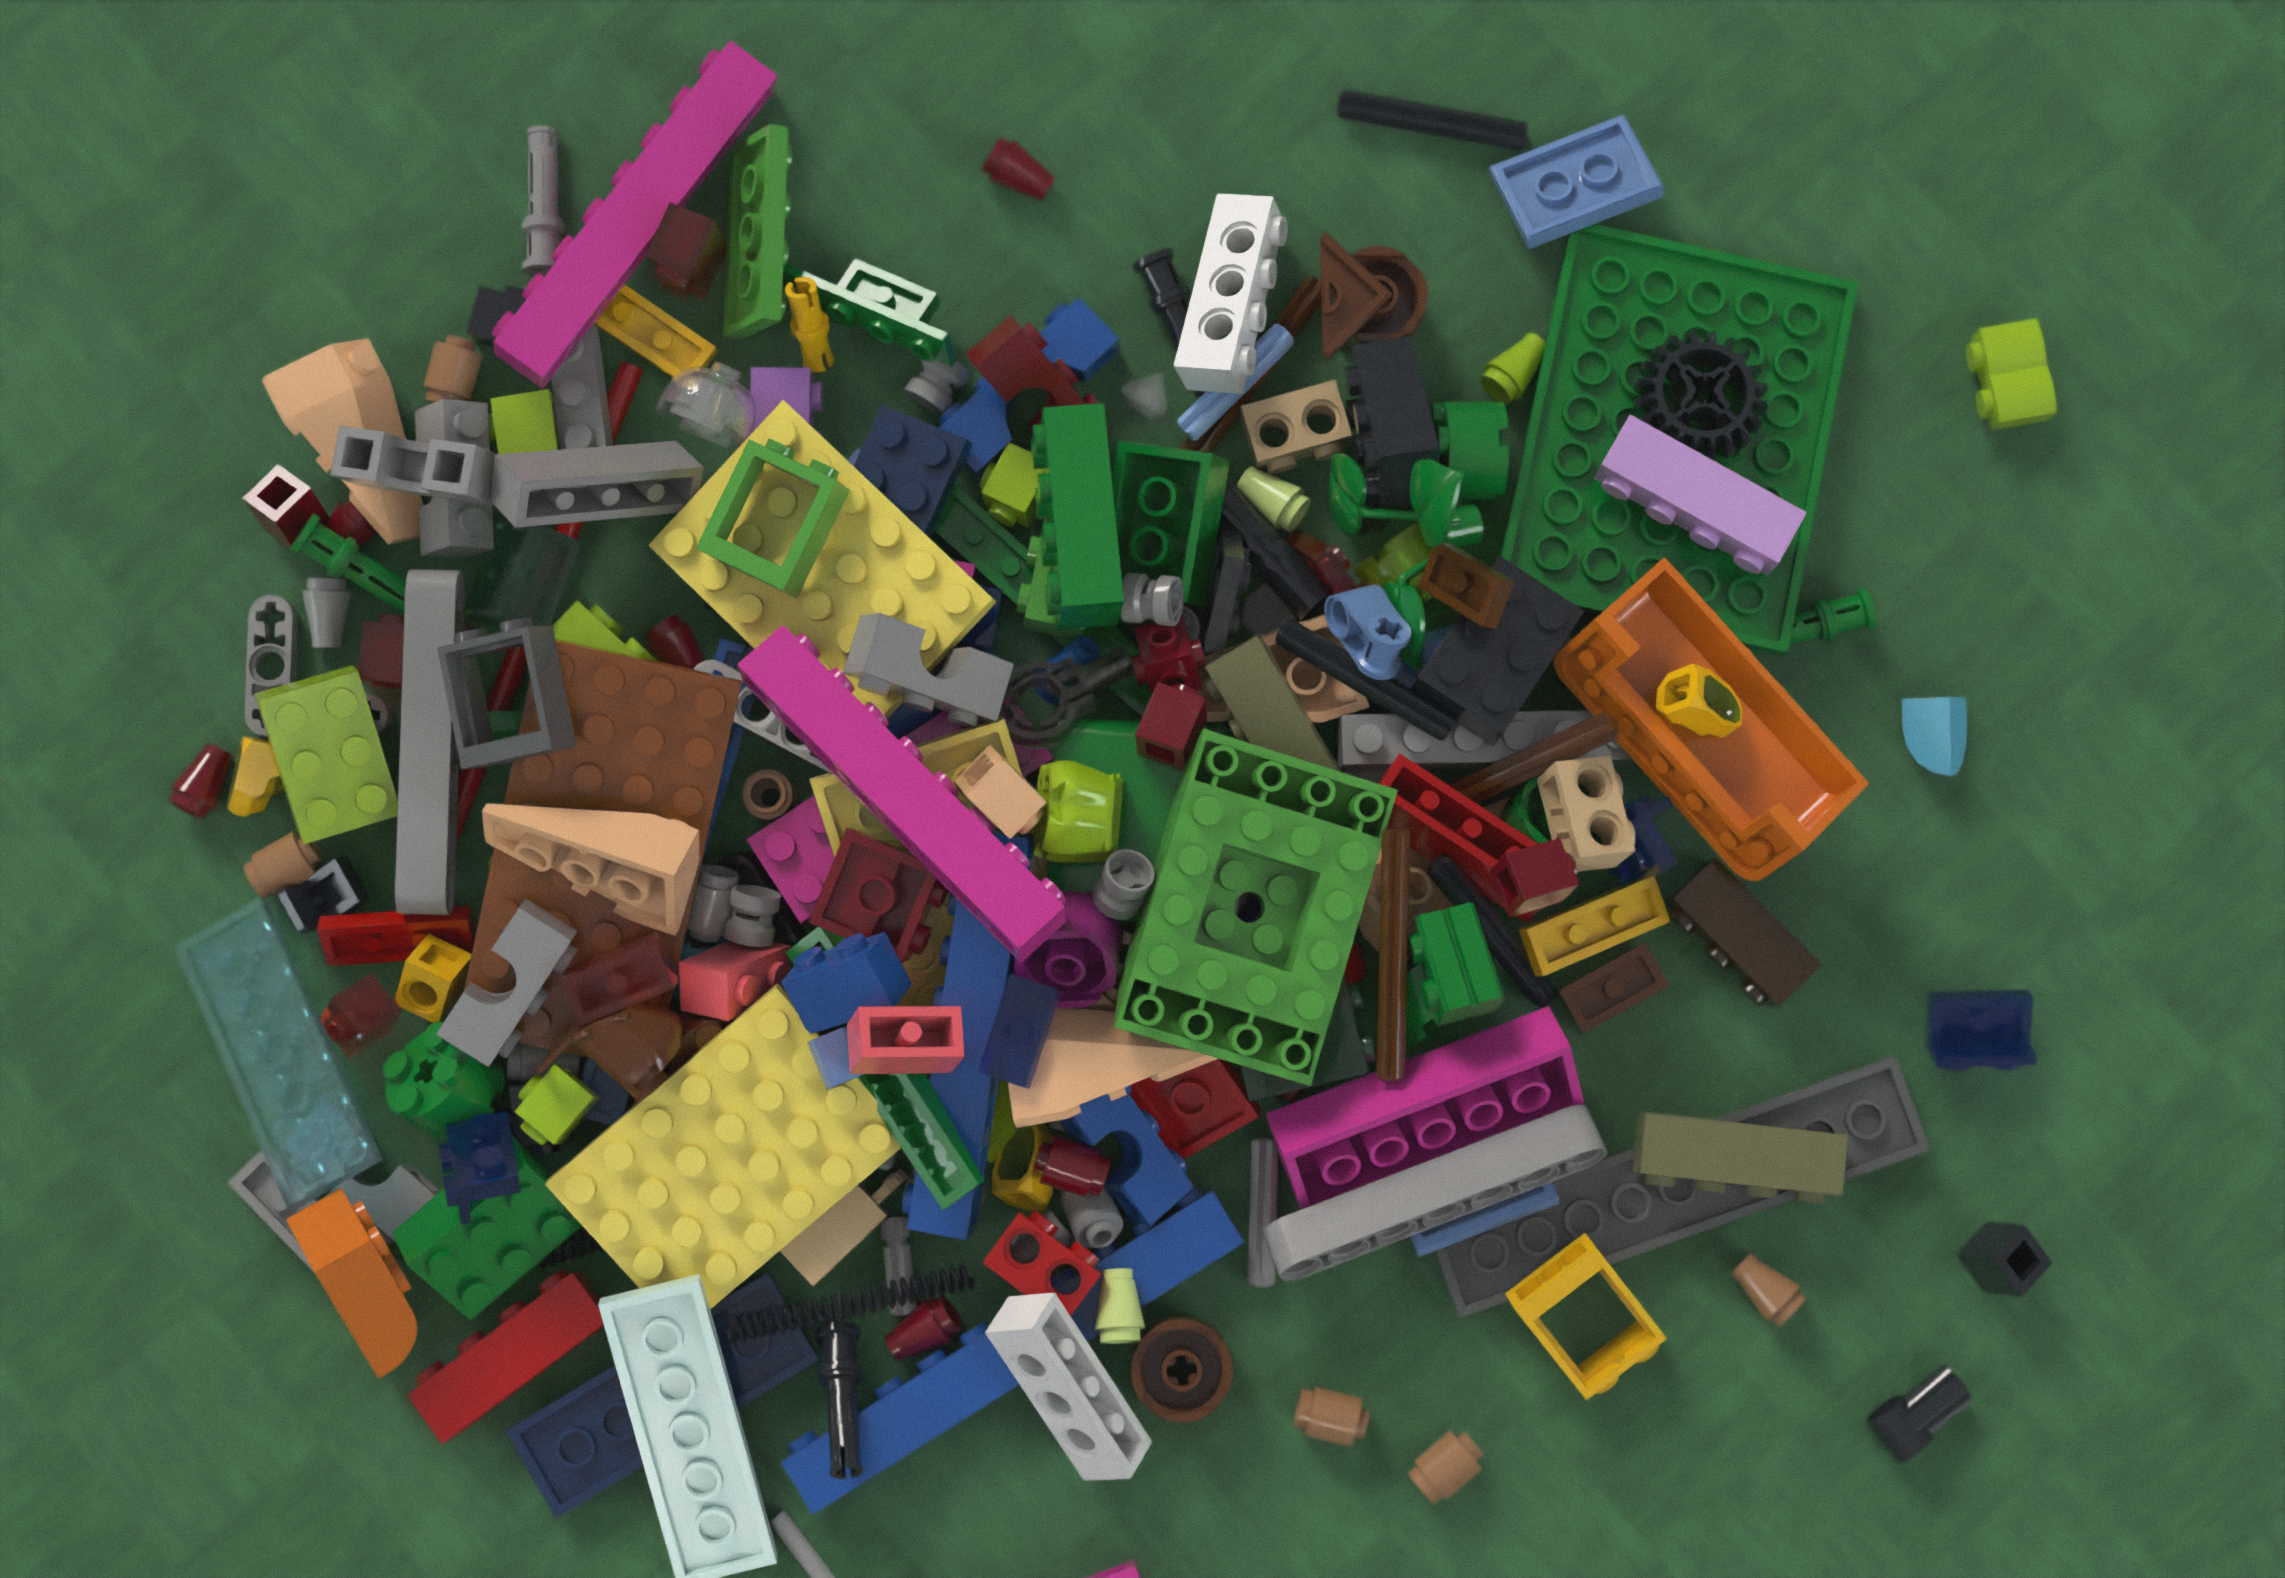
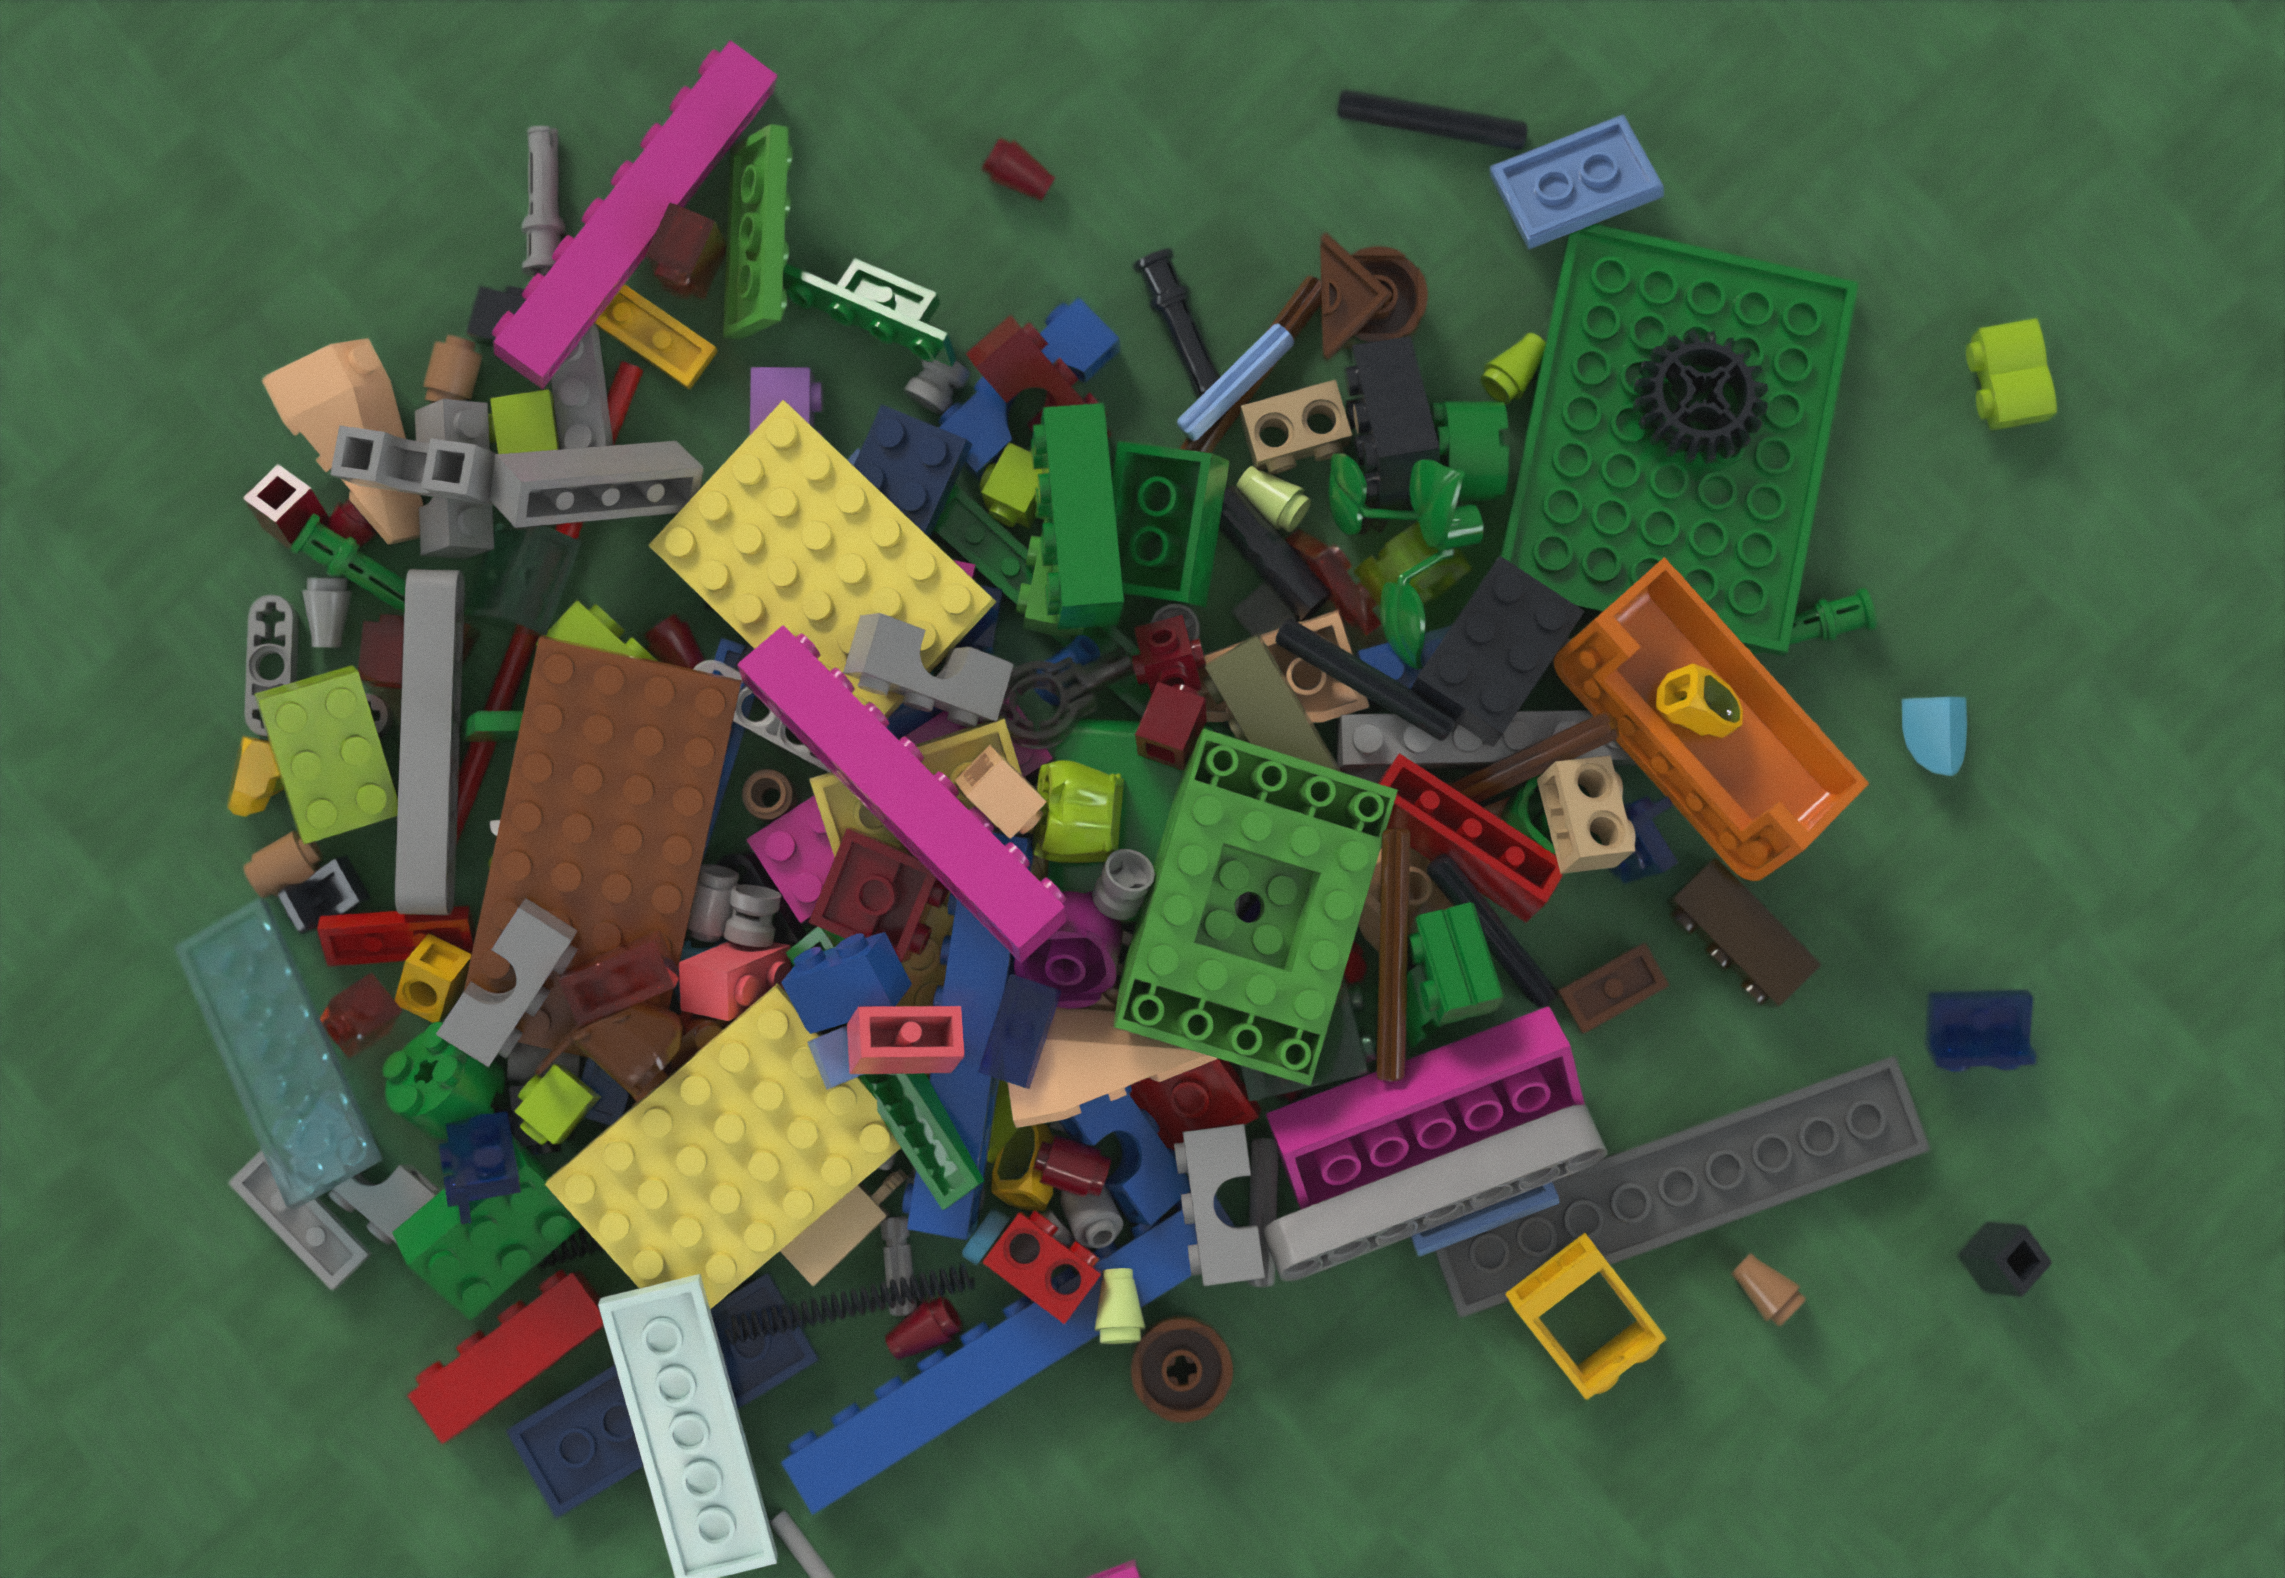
dark red cone [168,743,234,820] -> none
orange brick [286,1188,417,1379] -> none
dark grey window [437,618,577,769] -> none
light nougat wedge [482,803,700,936] -> none
clear cylinder [655,362,757,449] -> none
bright green window [696,439,850,598] -> none
yellow pin [785,277,834,373] -> none
black pin [816,1321,863,1479] -> none
white brick [985,1293,1152,1481] -> none
light grey wheel [1121,573,1184,626] -> none
clear slope [1122,372,1167,426] -> none
white brick [1174,194,1288,394] -> none
black plate [1201,527,1251,654] -> none
medium nougat brick [1293,1386,1370,1448] -> none
medium blue piece [1324,584,1411,680] -> none
medium nougat brick [1408,1430,1484,1505] -> none
reddish brown plate [1418,541,1515,629] -> none
dark red brick [1489,838,1579,918] -> none
yellow plate [1519,875,1671,976] -> none
lavender brick [1593,415,1807,576] -> none
olive brick [1632,1112,1848,1204] -> none
black piece [1865,1364,1974,1463] -> none
none -> medium azure tile [961,1207,1010,1266]
none -> light grey arch [1174,1124,1265,1286]

